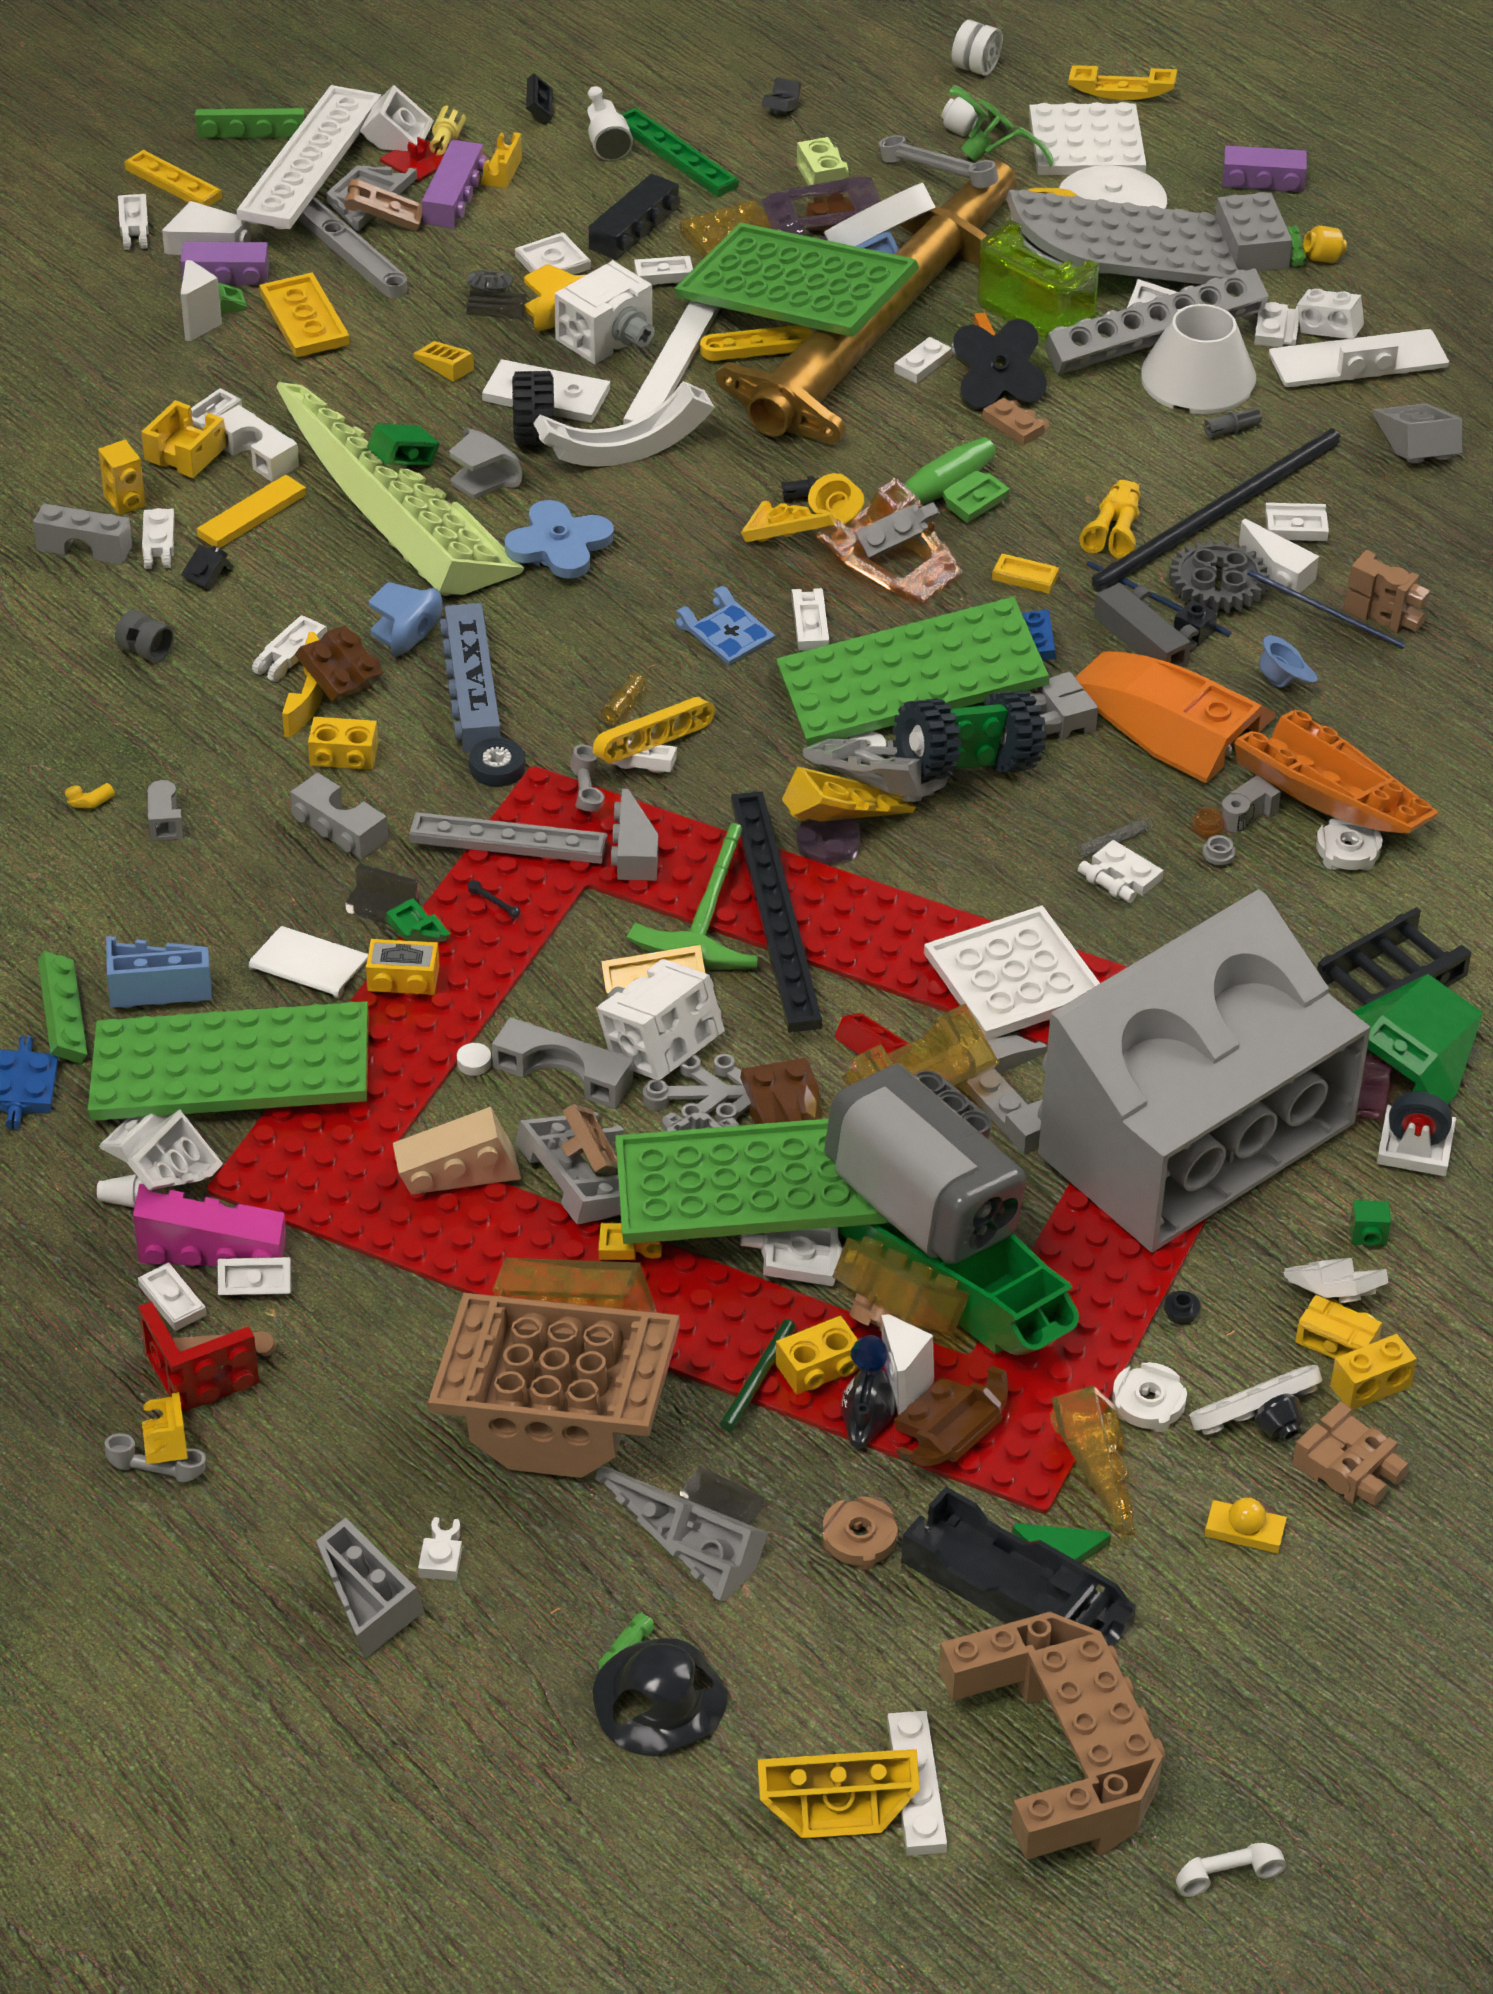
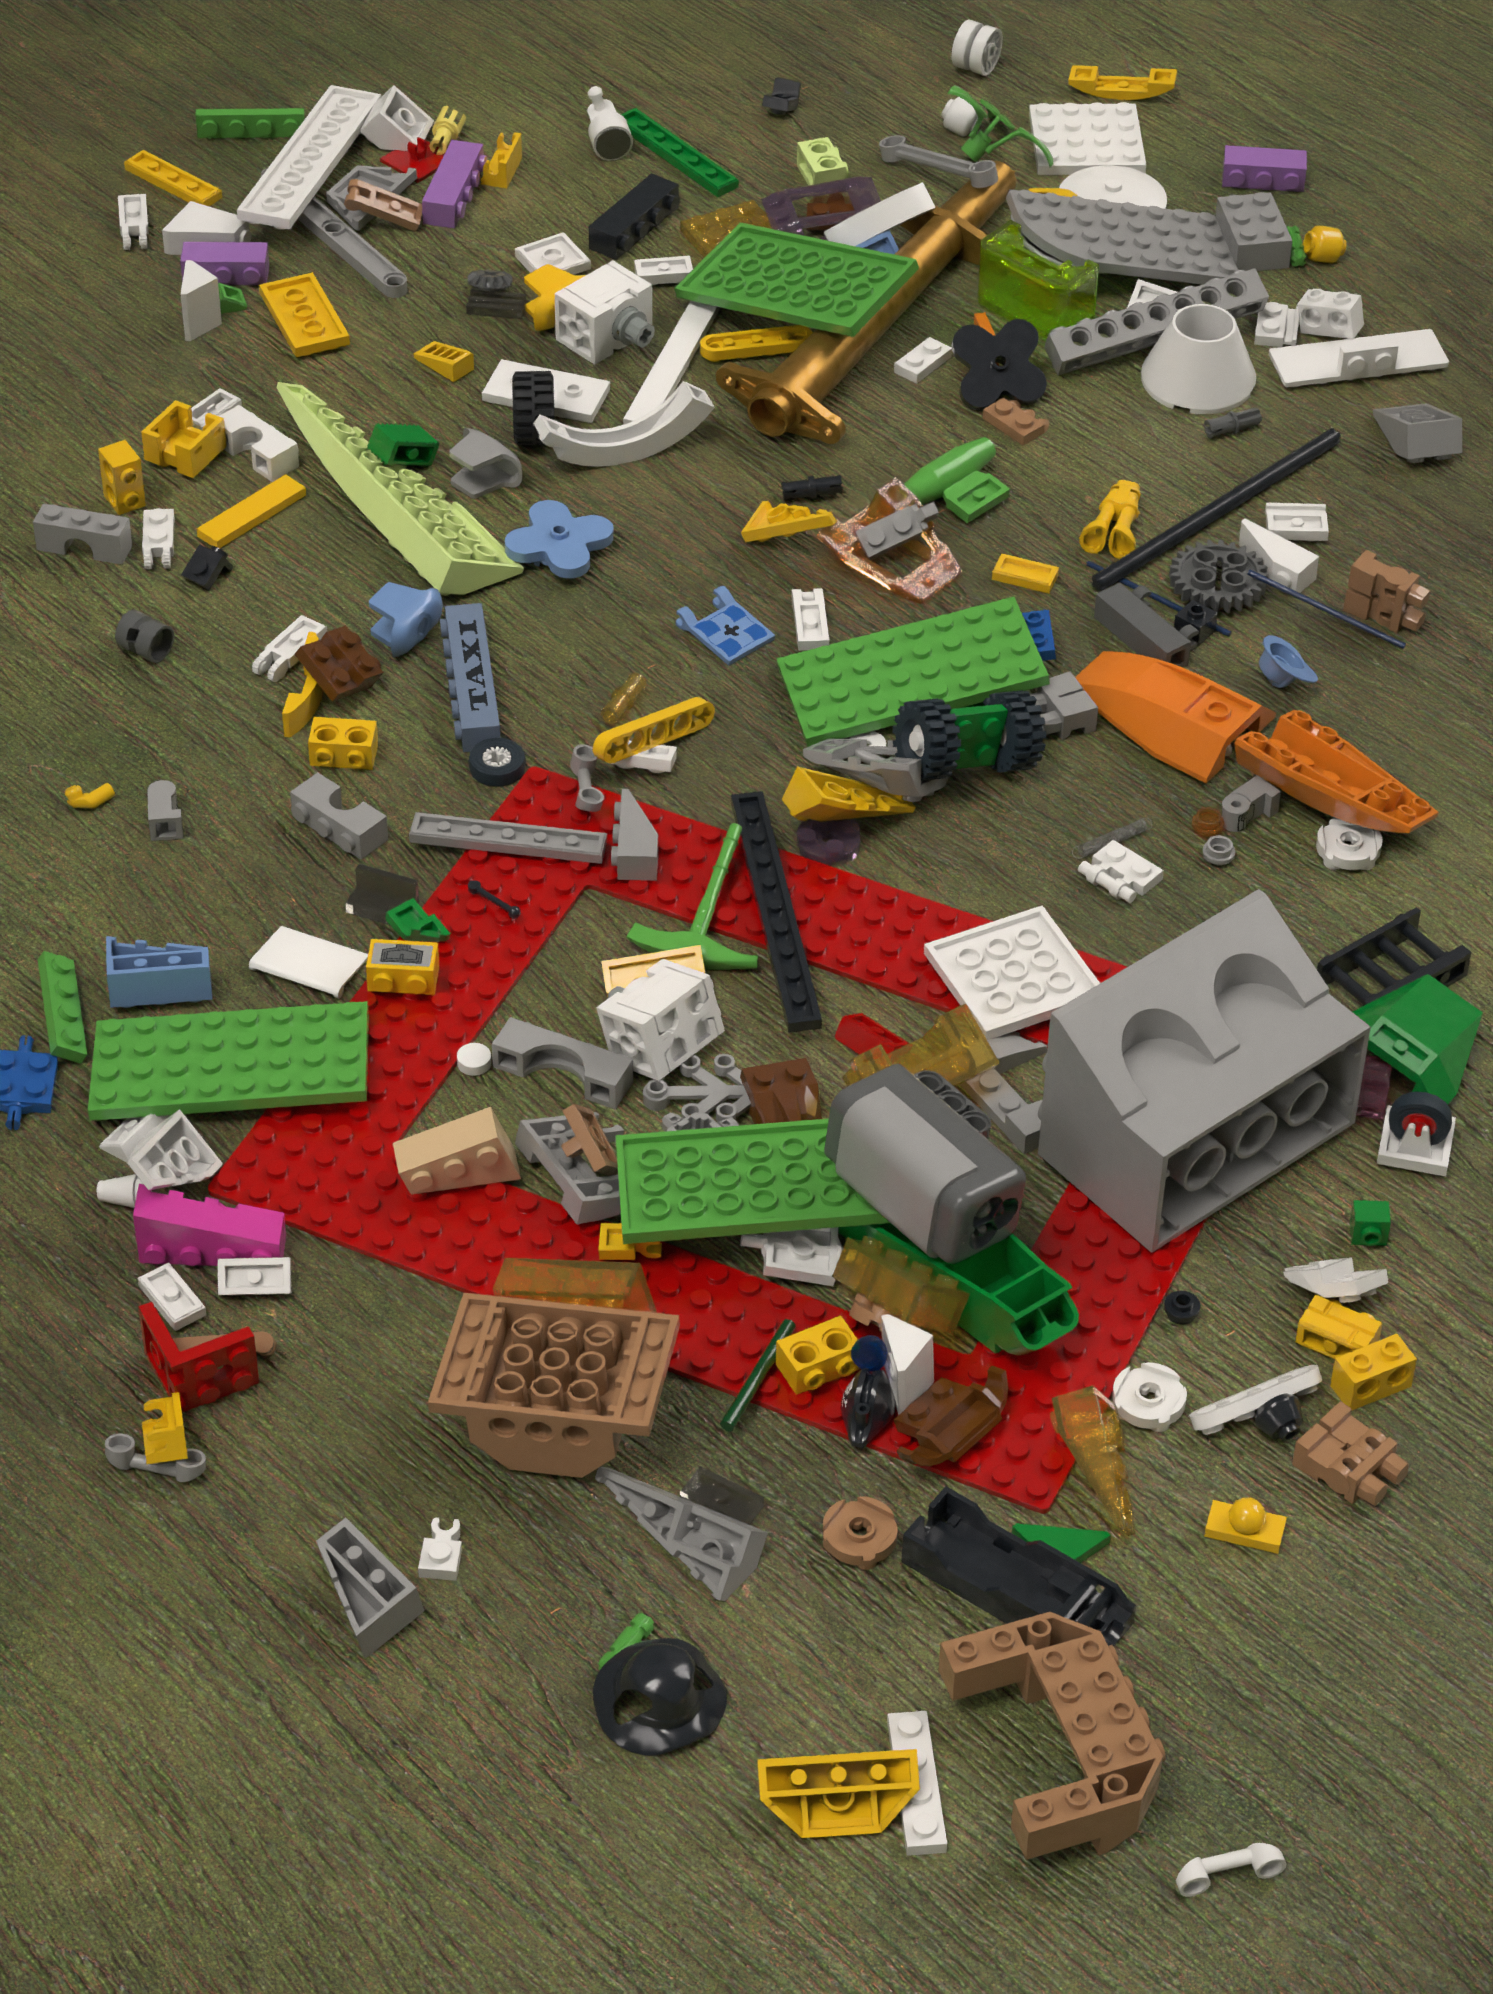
black plate [526,73,553,125] -> none
yellow piece [808,473,864,526] -> none

